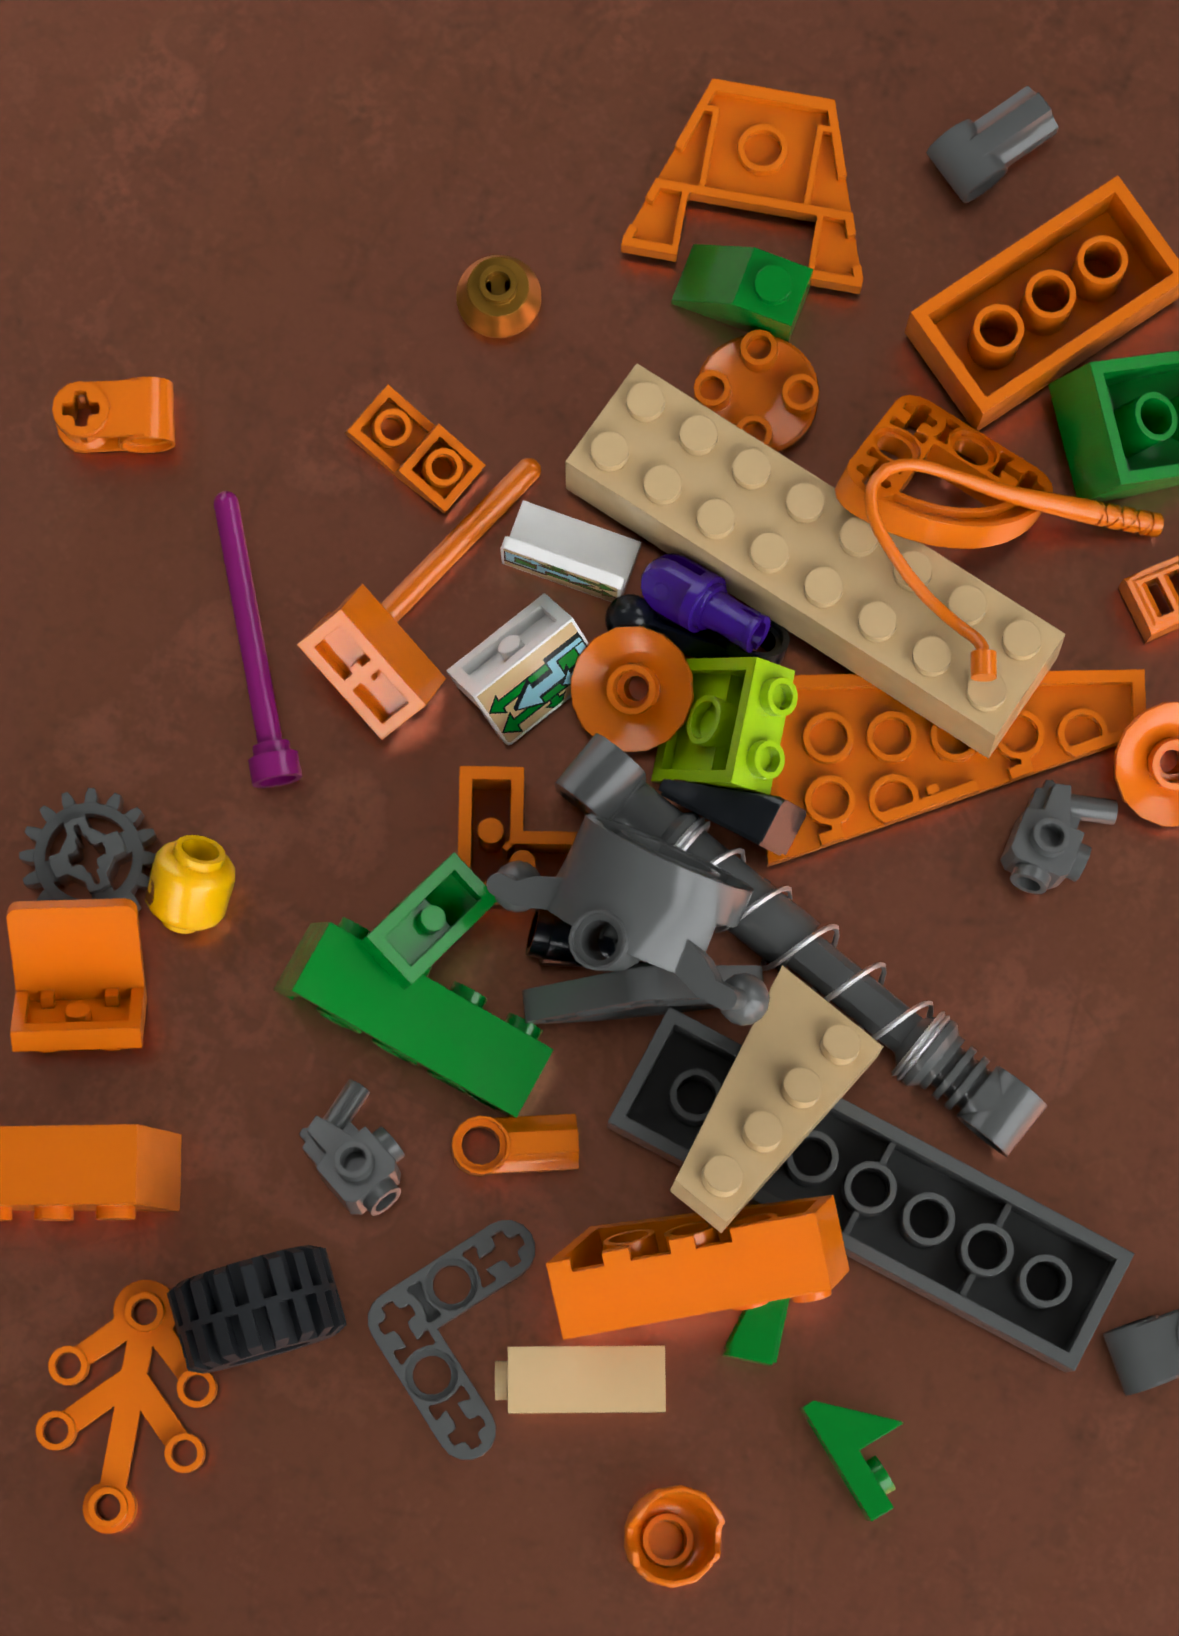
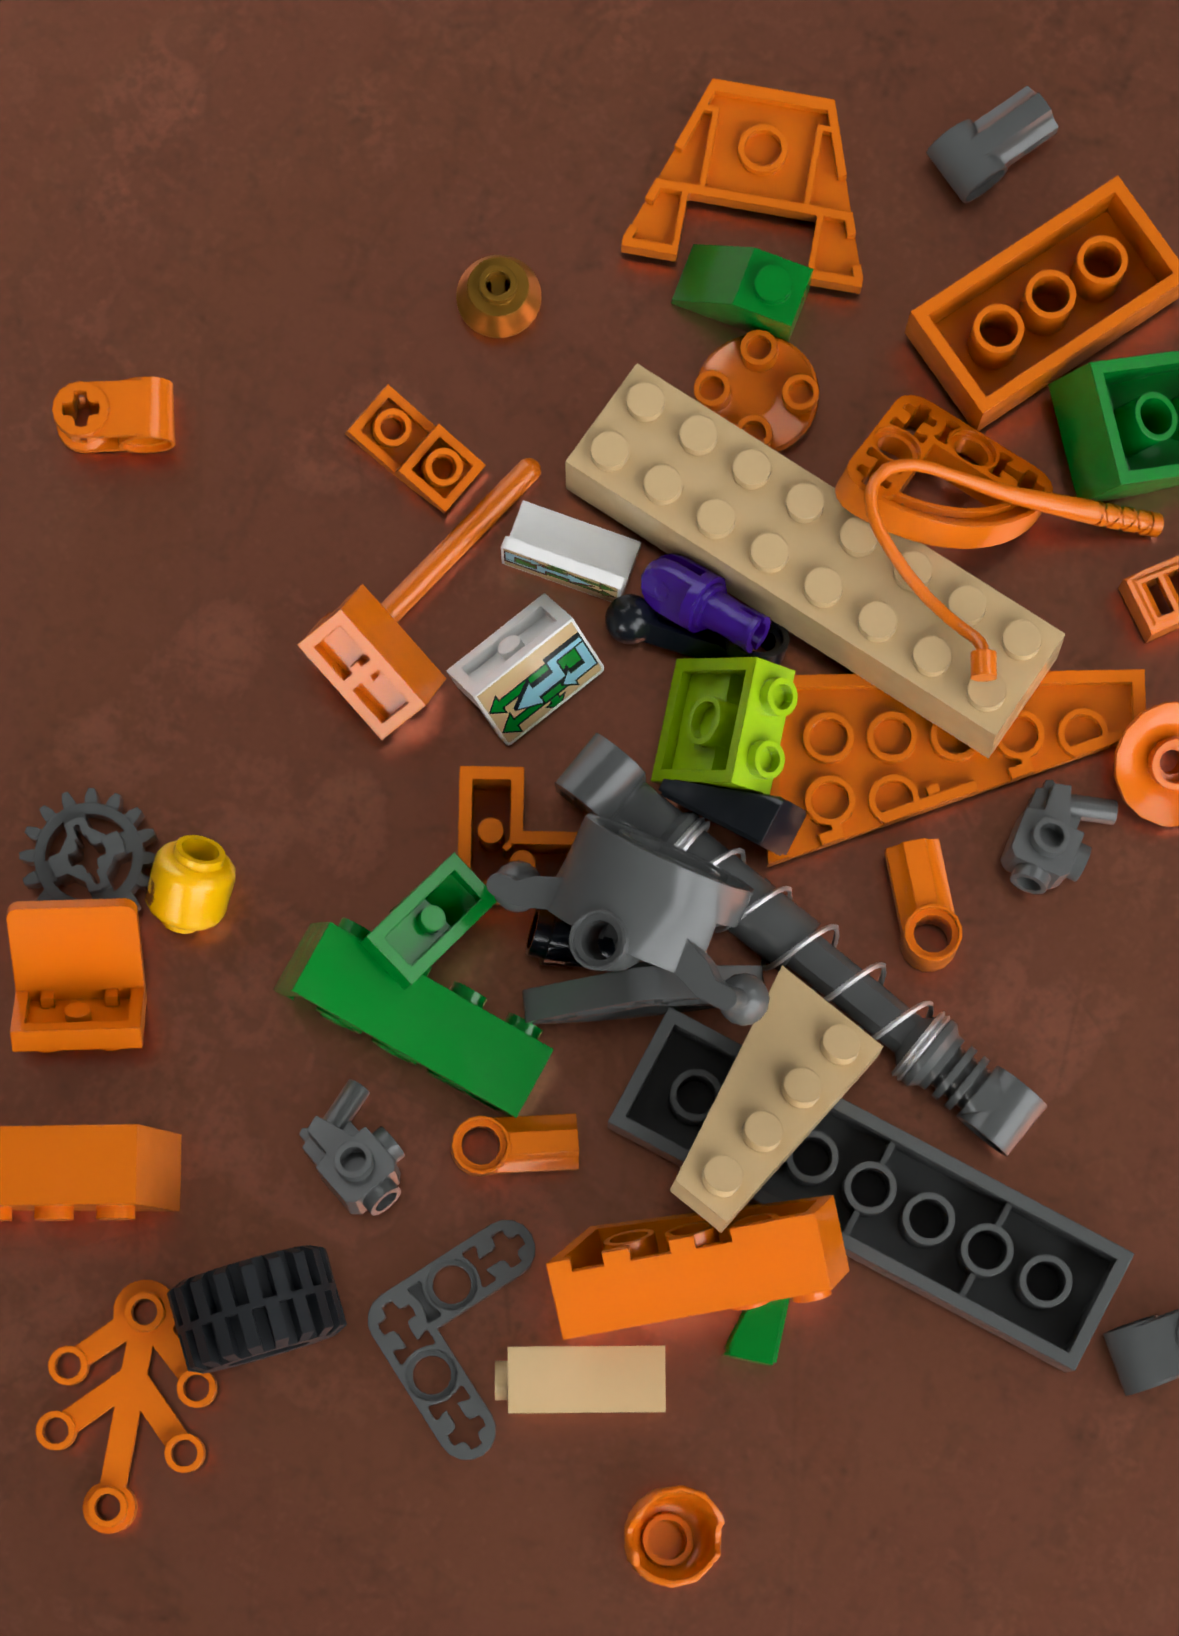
magenta piece [214,491,303,788] -> none
orange dish [571,626,694,752] -> none
green slope [799,1401,903,1522] -> none
none -> orange piece [884,838,962,972]

